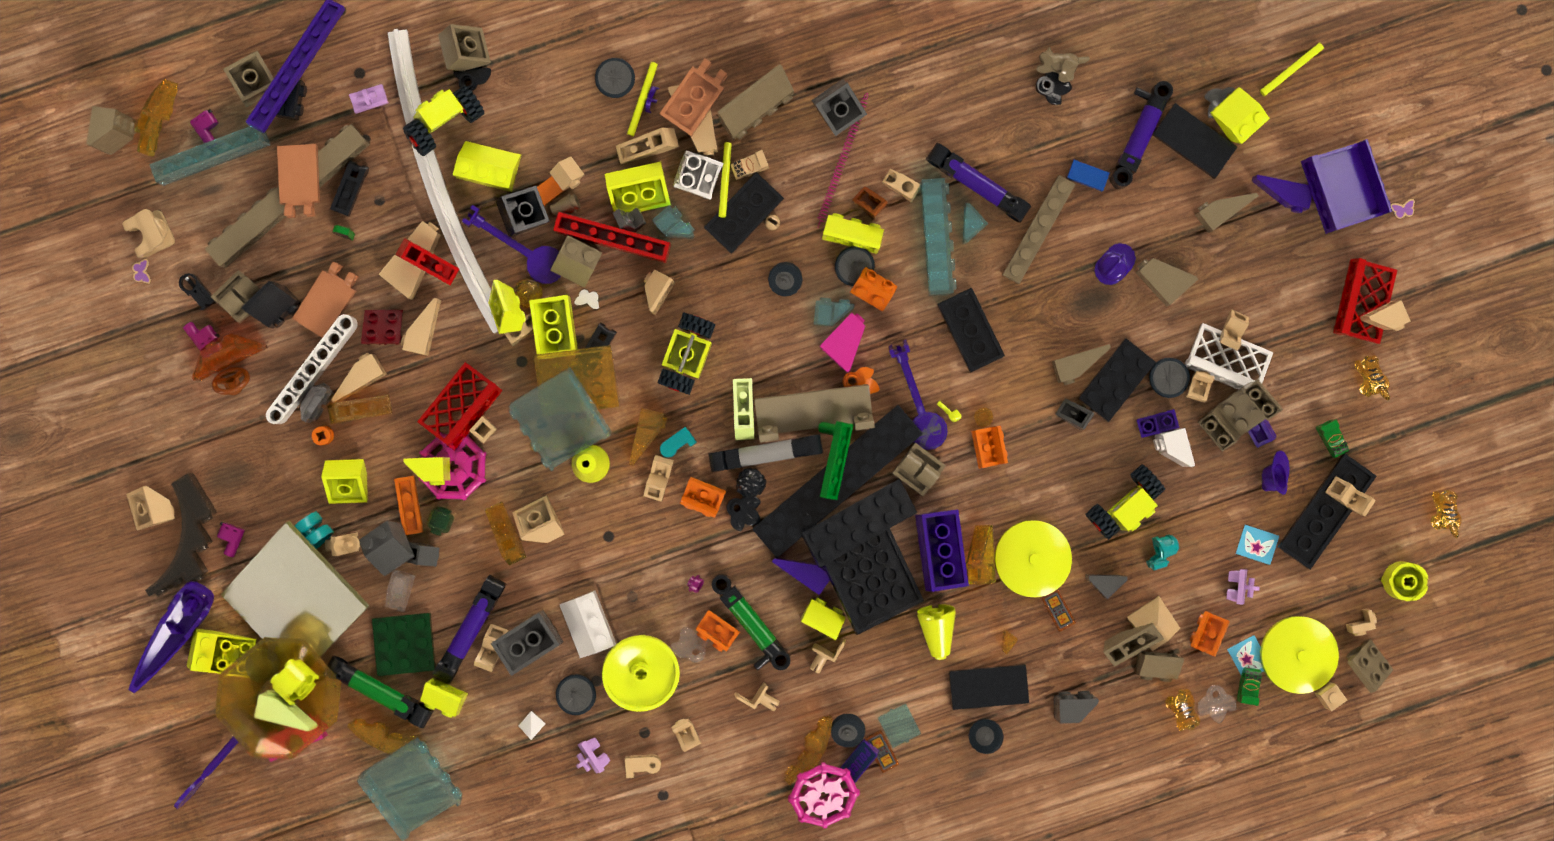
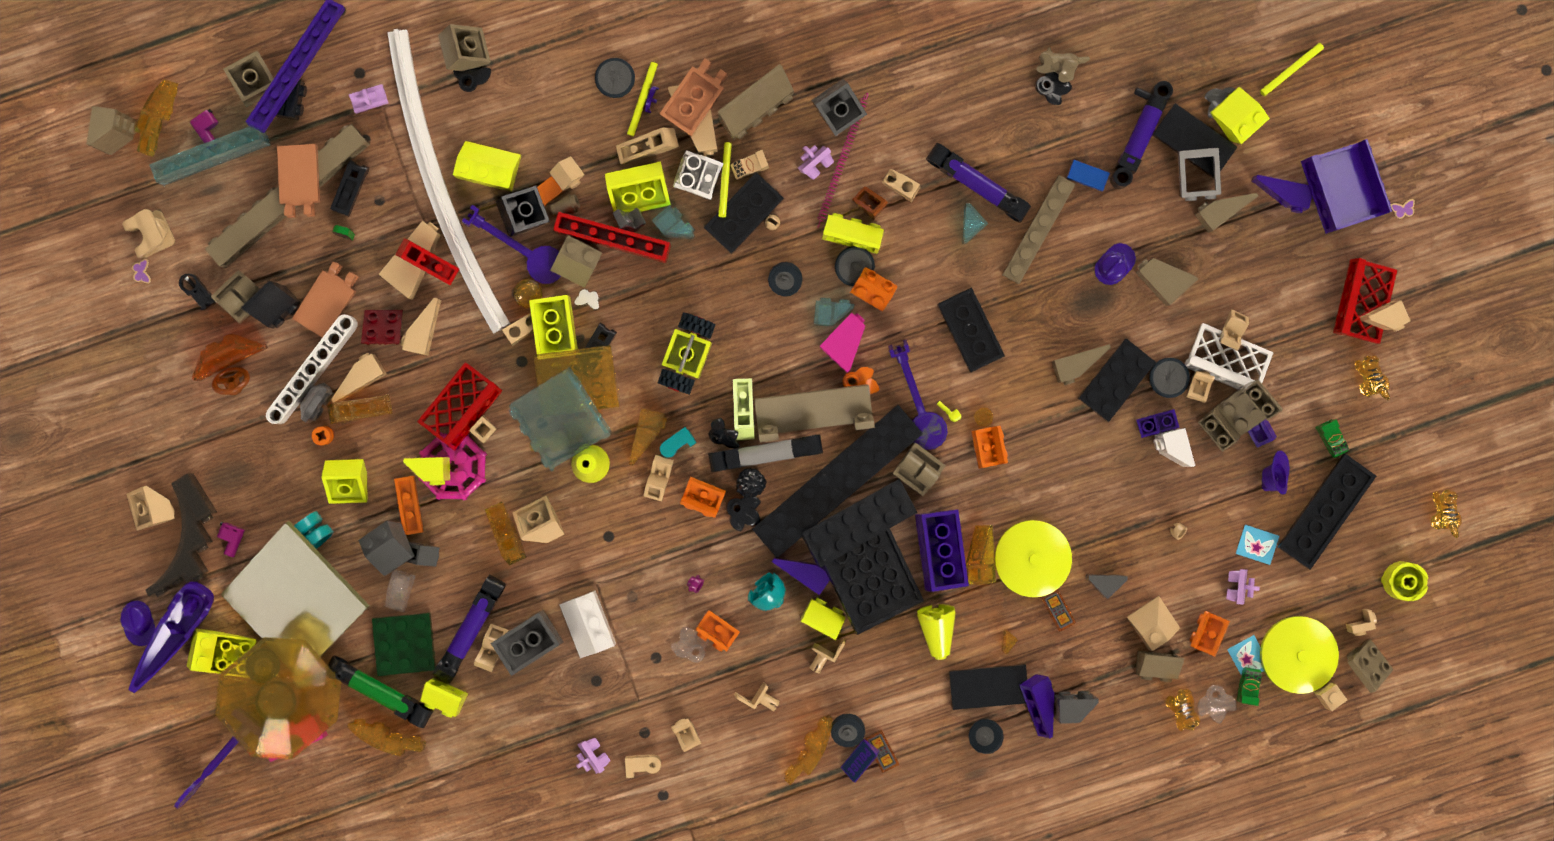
magenta piece [183,322,220,351] -> none
yellowish green slope [254,690,317,732] -> none
neon yellow brick [270,659,319,705] -> none
tan hips [325,532,360,556] -> none
clear light blue panel [357,737,462,841] -> none
brick [403,85,485,156] -> none
clear green head [426,506,454,536] -> none
neon yellow slope [488,280,525,334] -> none
white slope [518,711,546,740] -> none
dark grey wheel [556,674,596,715] -> none
neon yellow dish [602,635,680,712] -> none
tan slope [644,269,675,315] -> none
piece [712,574,790,670] -> none
dark pink plate [788,762,860,829] -> none
green piece [818,421,854,500] -> none
clear light blue piece [878,703,921,748] -> none
clear light blue brick [920,178,957,296] -> none
dark grey slope [1055,398,1095,430] -> none
brick [1085,464,1165,540] -> none
dark tan slope [1103,623,1164,667] -> none
teal piece [1146,534,1179,571] -> none
tan slope [1325,477,1376,517] -> none
none -> dark purple piece [120,601,156,646]
none -> black plate [708,418,740,449]
none -> teal cylinder [747,572,786,611]
none -> lavender hips [798,145,834,180]
none -> dark purple slope [1019,674,1054,739]
none -> tan hinge [1170,523,1187,540]
none -> light grey window [1178,148,1221,201]

